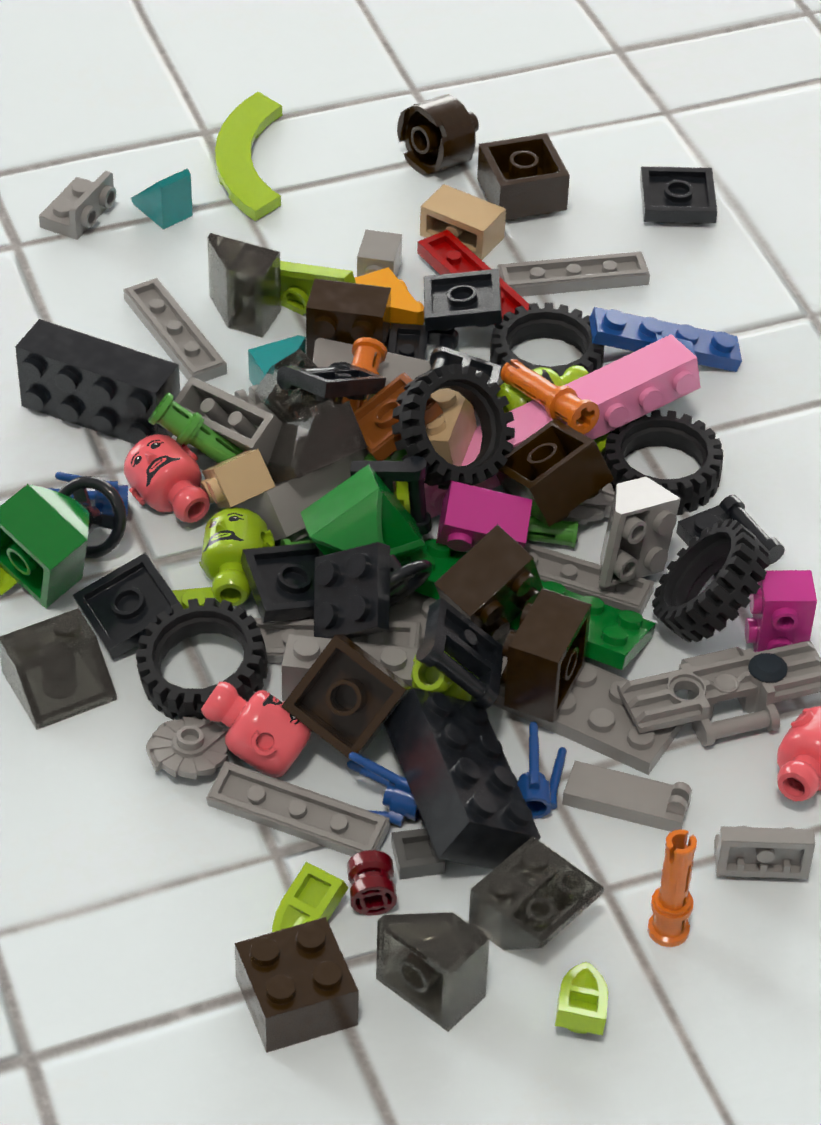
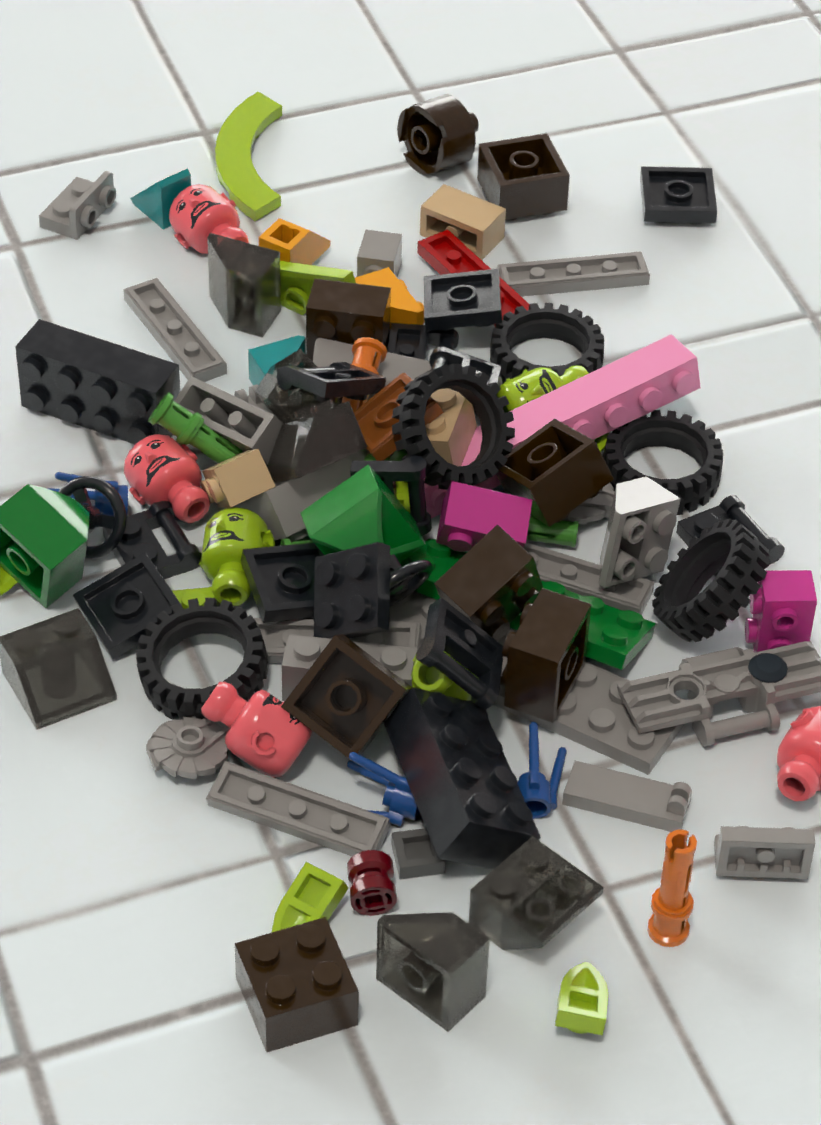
orange pin [501,359,600,435] -> none
plate [589,307,742,372] -> none
none -> black plate [103,501,202,579]
none -> coral piece [169,184,249,261]
none -> light orange slope [258,218,330,265]

